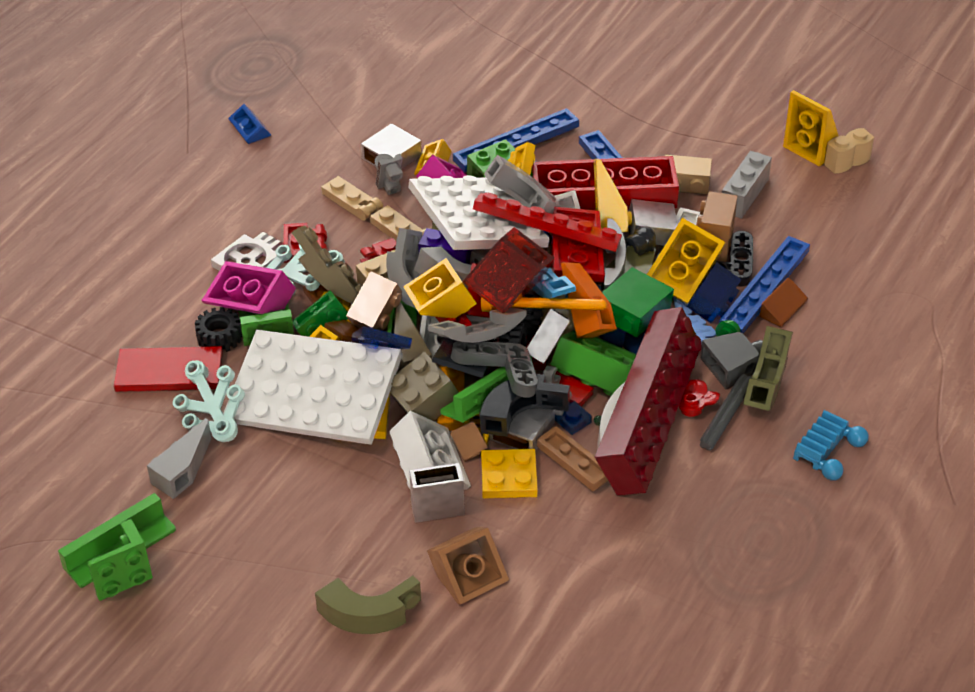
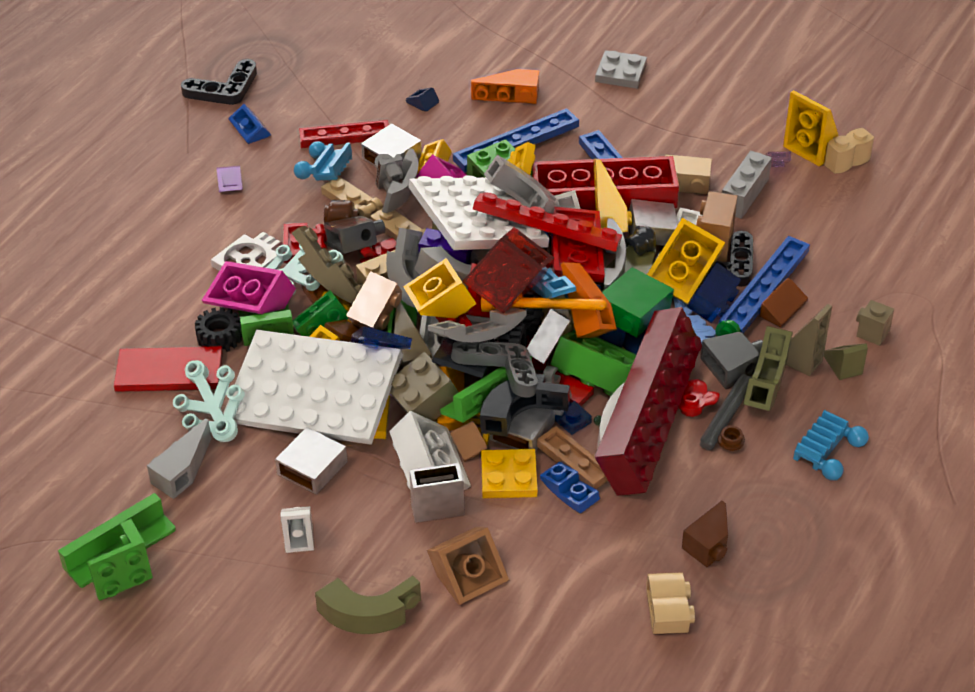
none -> black beam [181,59,257,105]
none -> tile [217,165,243,192]
none -> flat silver piece [275,427,347,495]
none -> white slope [281,506,314,553]
none -> dark azure gear [294,141,352,181]
none -> red tile [299,120,389,148]
none -> reddish brown head [324,199,359,223]
none -> dark grey torso [324,216,386,254]
none -> light grey slope [382,148,418,213]
none -> dark blue slope [406,87,439,111]
none -> orange slope [471,69,539,104]
none -> blue slope [540,461,600,513]
none -> light grey plate [595,50,647,89]
none -> tan brick [646,573,695,634]
none -> reddish brown slope [682,501,728,568]
none -> reddish brown plate [718,426,745,451]
none -> clear purple plate [765,152,791,167]
none -> dark tan slope [786,304,832,376]
none -> olive slope [824,343,868,380]
none -> dark tan brick [856,300,894,346]

